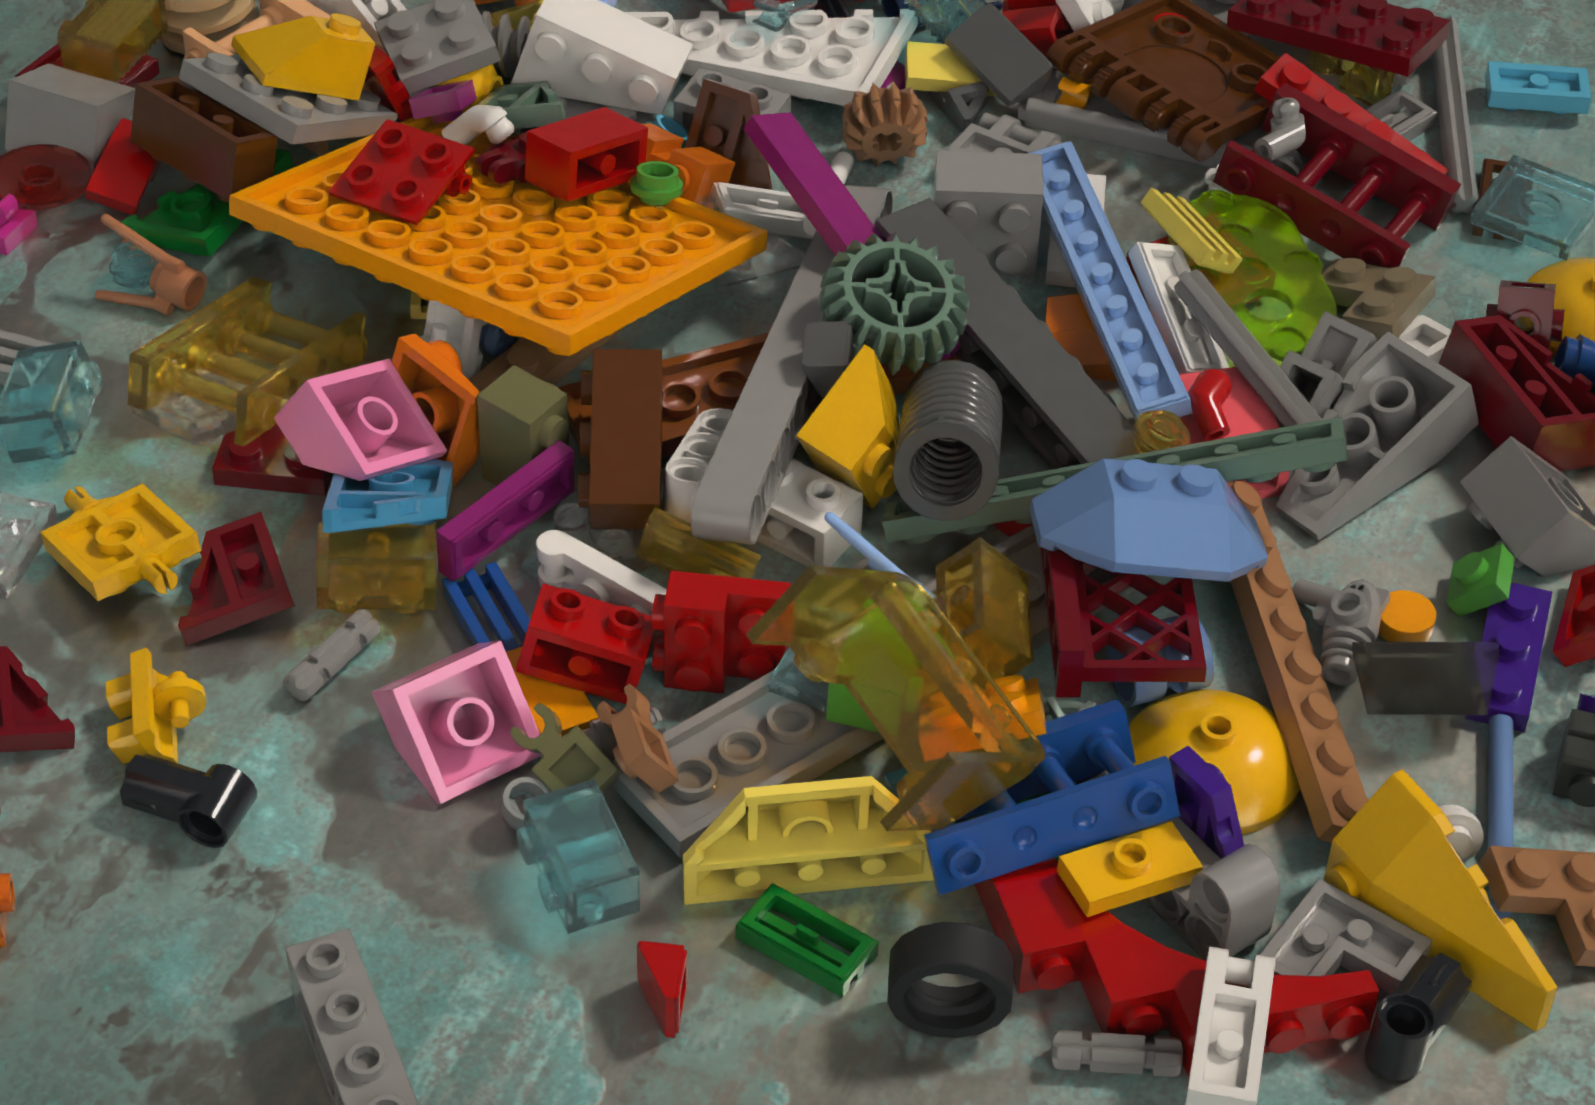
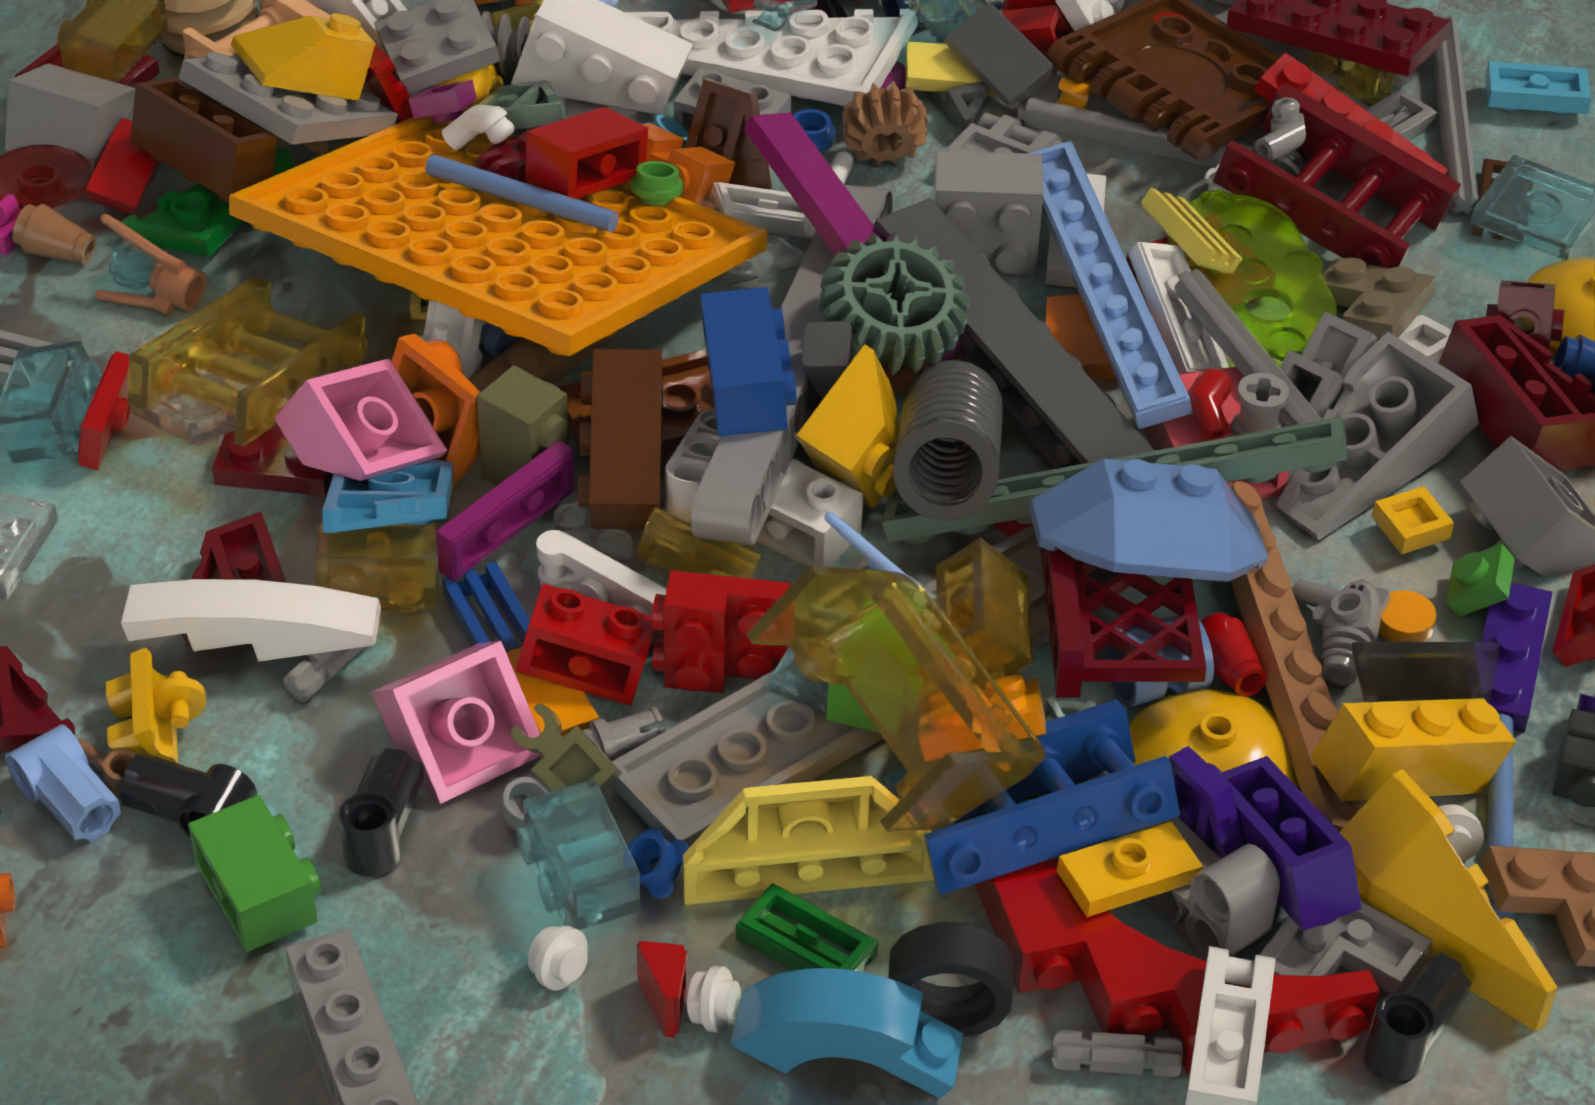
yellow plate [40,483,202,601] -> none
red hinge [328,119,475,225] -> none
medium nougat plate [597,683,679,793] -> none
clear yellow plate [1133,410,1190,453] -> none
none -> light blue piece [5,724,121,842]
none -> medium nougat cone [12,204,97,265]
none -> red plate [77,351,134,470]
none -> medium nougat hand [77,738,136,796]
none -> white slope [121,579,381,662]
none -> bright green brick [188,795,322,953]
none -> black piece [339,747,424,876]
none -> medium blue bar [425,154,619,232]
none -> white plate [527,926,588,991]
none -> blue plate [623,828,689,899]
none -> white plate [687,966,741,1033]
none -> blue brick [700,287,797,436]
none -> dark azure arch [730,968,963,1098]
none -> blue plate [793,109,836,153]
none -> red cone [1200,613,1267,697]
none -> dark purple brick [1222,756,1362,931]
none -> light grey bush [1231,373,1289,436]
none -> yellow brick [1310,698,1517,801]
none -> yellow plate [1372,486,1454,555]

